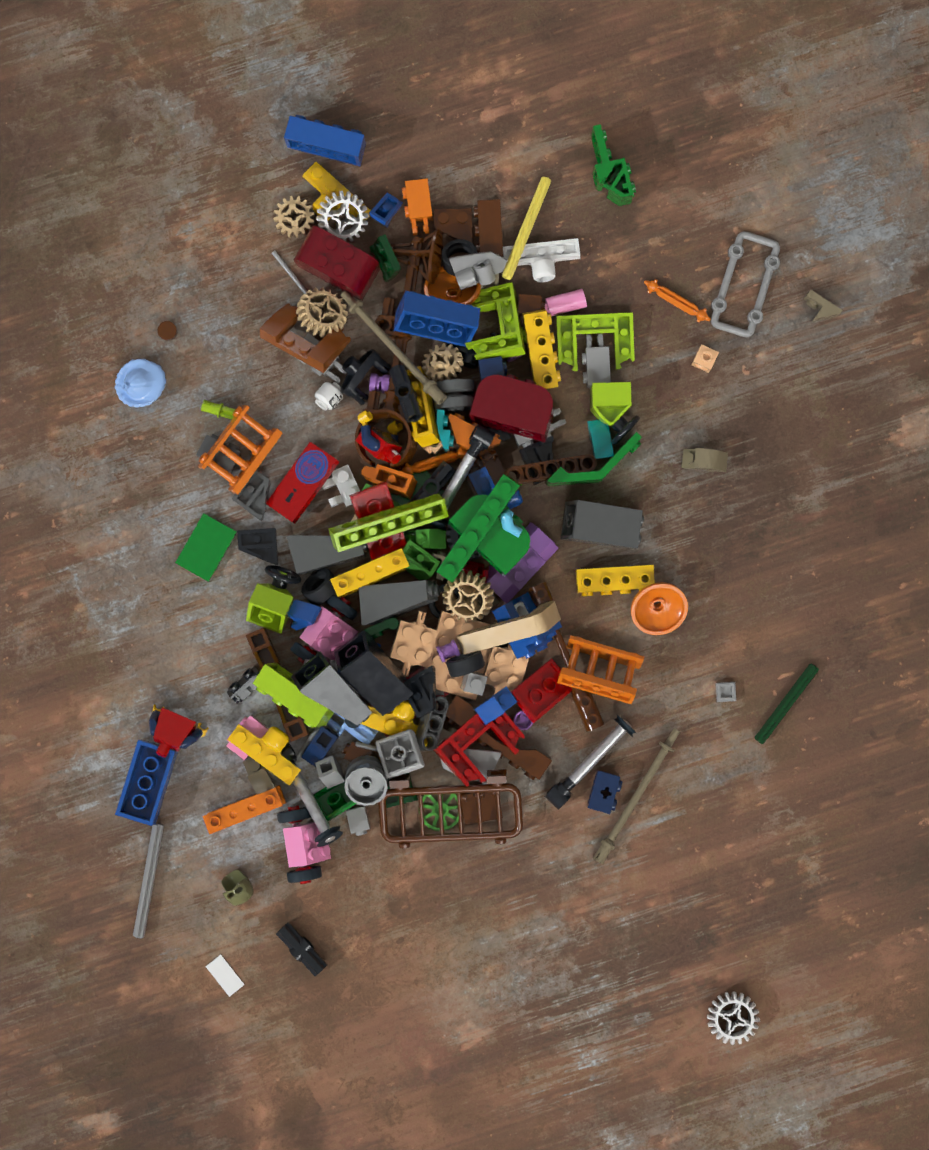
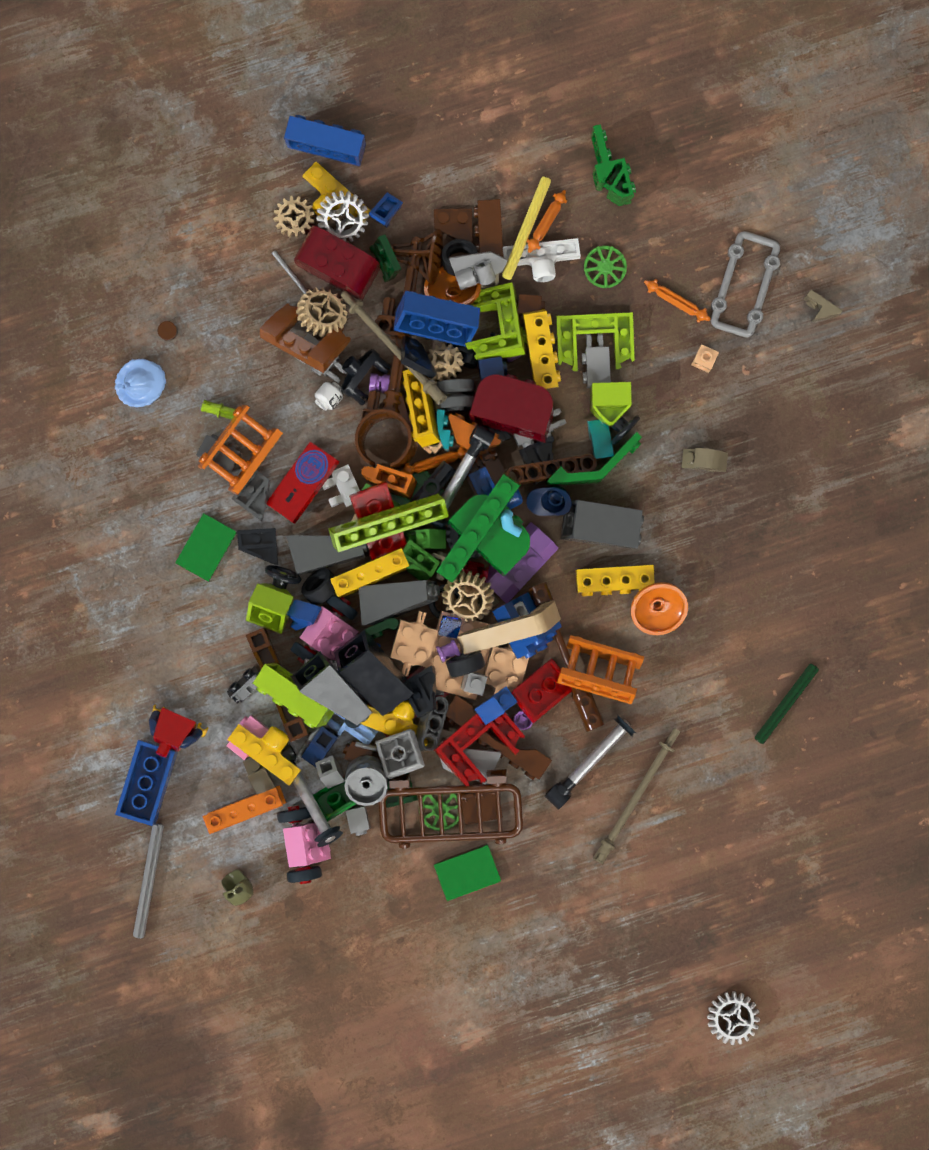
white sticker [206,954,245,997] -> none
black piece [276,922,328,976] -> none
torso [355,411,403,464] -> none
black piece [389,365,423,423] -> none
orange hinge [402,178,433,236] -> none
bright pink brick [545,289,587,317] -> none
dark blue brick [587,770,623,814] -> none
light grey tile [715,682,736,702] -> none
none -> black wing [401,335,437,379]
none -> green tile [434,845,501,901]
none -> clear blue tile [438,615,462,639]
none -> orange wheel [526,190,567,253]
none -> dark blue piece [526,485,572,516]
none -> bright green wheel [584,246,627,288]

